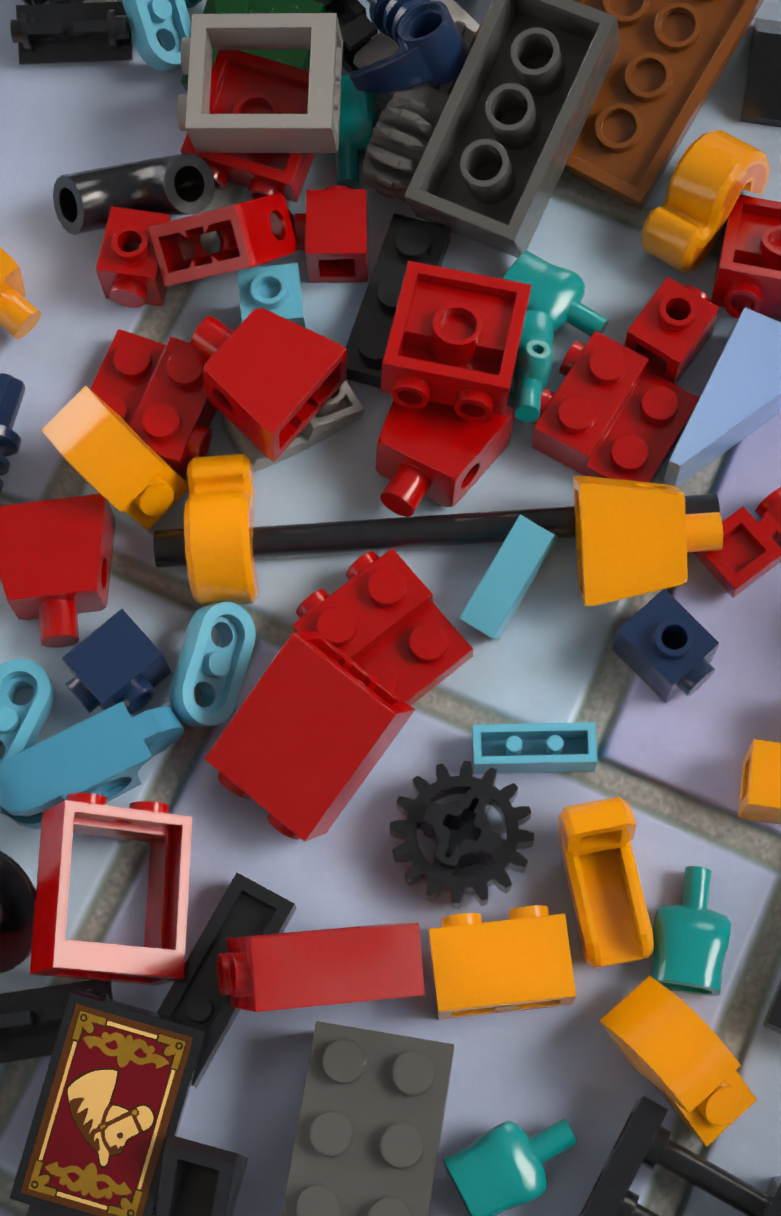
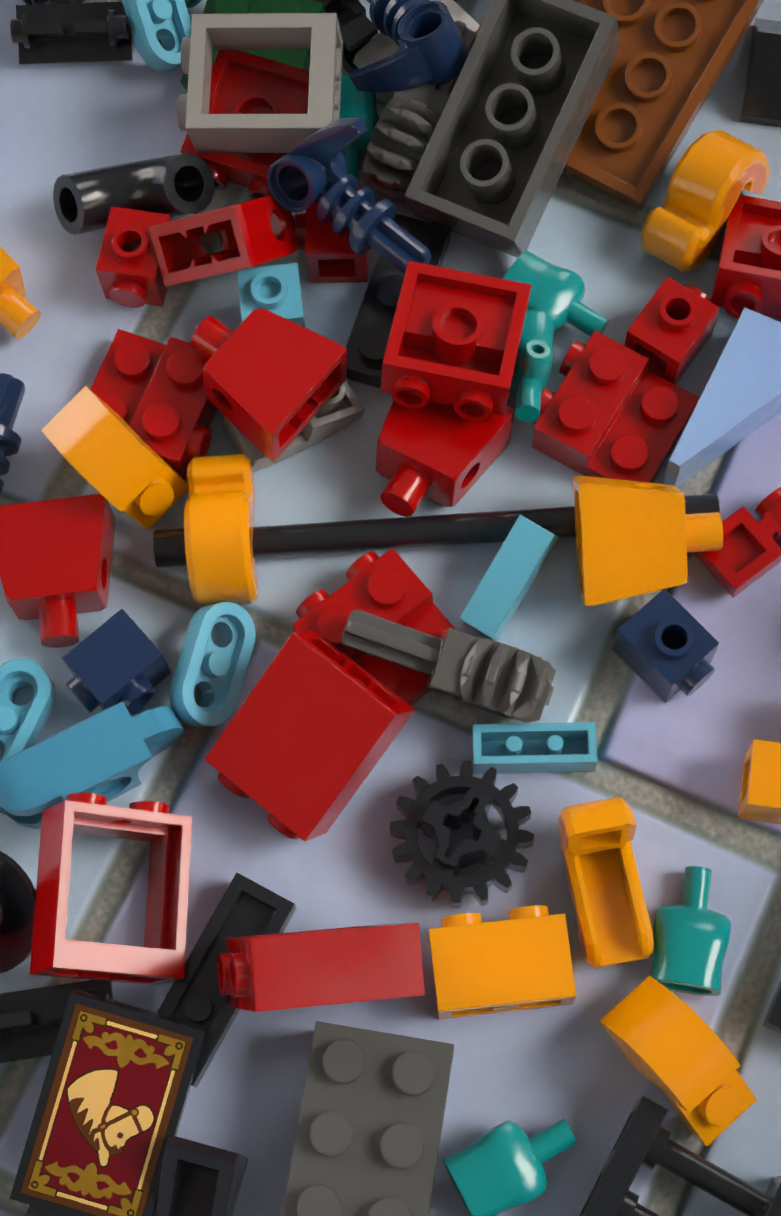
none -> dark blue piece [267,117,432,274]
none -> dark grey gear [342,609,556,723]

